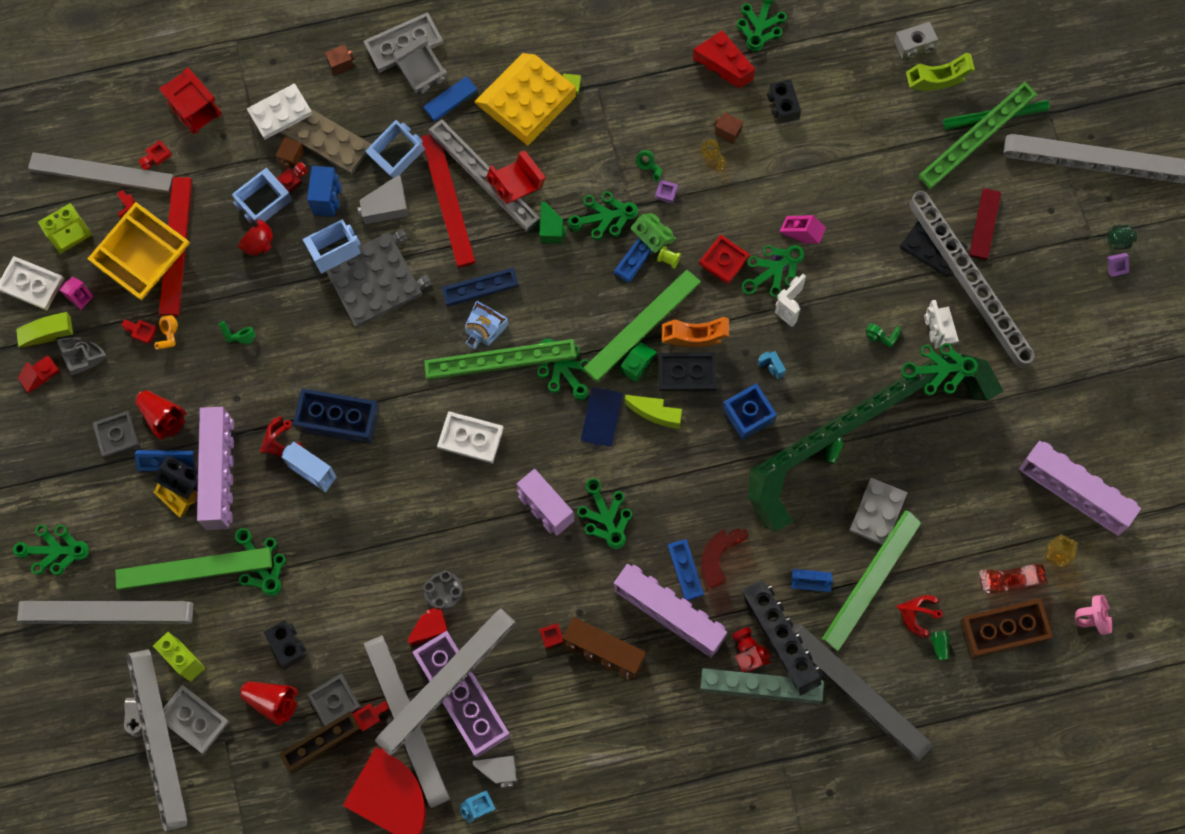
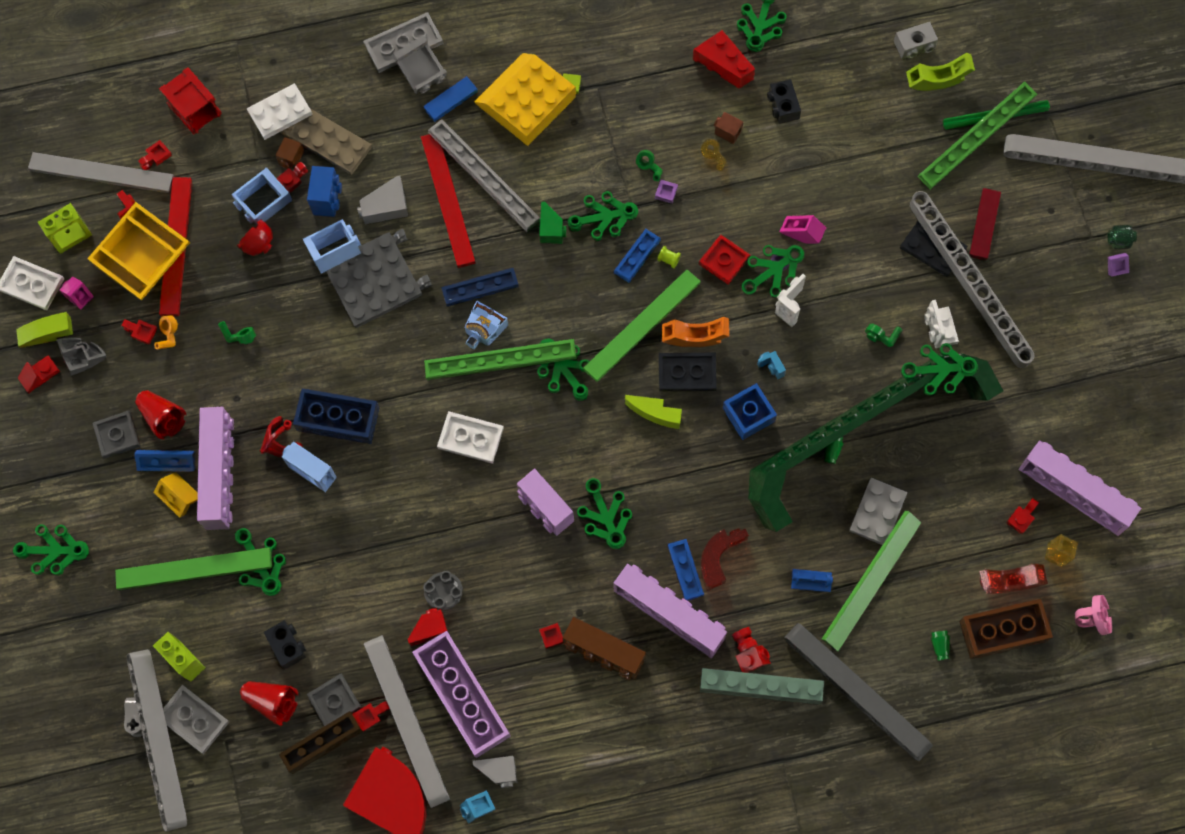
light grey beam [17,601,194,624] -> none
black brick [153,455,198,500] -> none
copper brick [325,45,355,76] -> none
light blue window [365,120,425,178] -> none
light grey beam [375,609,516,756] -> none
red panel [486,151,546,204] -> none
clear blue piece [581,387,623,447] -> none
green slope [621,343,657,383] -> none
bright green bracket [631,213,676,253] -> none
black brick [742,580,823,696] -> none
red helmet [896,595,943,638] -> none
none -> red plate [1006,498,1039,534]

